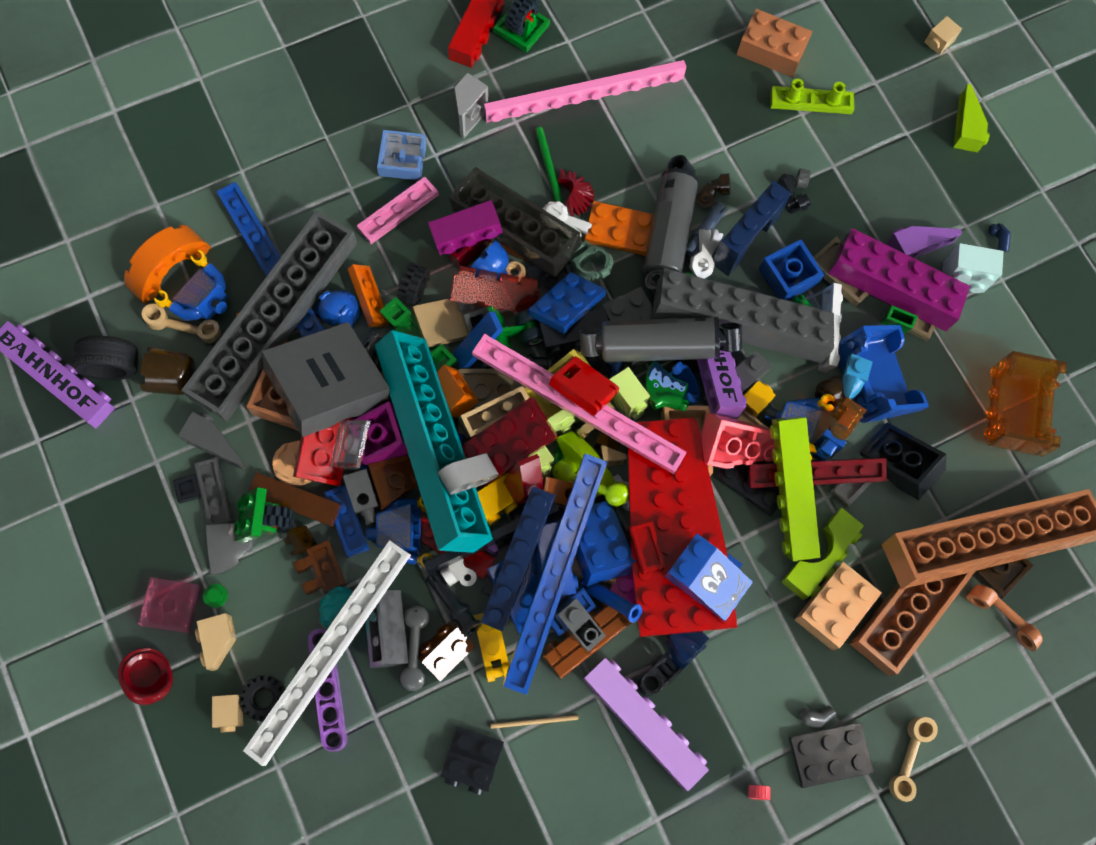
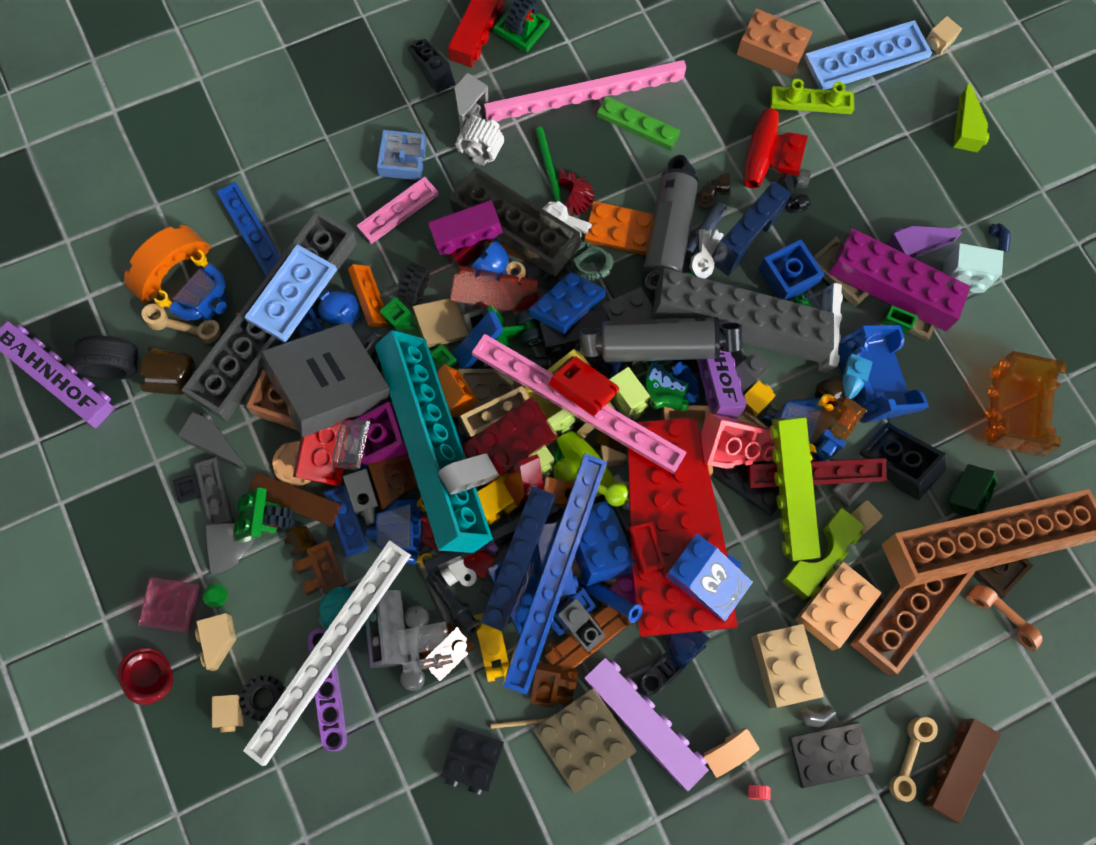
none -> light blue plate [245,244,337,343]
none -> clear plate [397,621,453,674]
none -> black slope [408,39,455,93]
none -> white brick [455,115,504,166]
none -> reddish brown plate [530,662,578,708]
none -> dark tan plate [533,688,636,794]
none -> bright green plate [597,96,681,151]
none -> light nougat slope [704,727,759,778]
none -> red plate [743,108,808,189]
none -> tan brick [751,624,824,709]
none -> light blue plate [804,20,932,90]
none -> tan slope [850,500,883,535]
none -> reddish brown brick [924,718,1001,824]
none -> dark green brick [949,464,999,517]

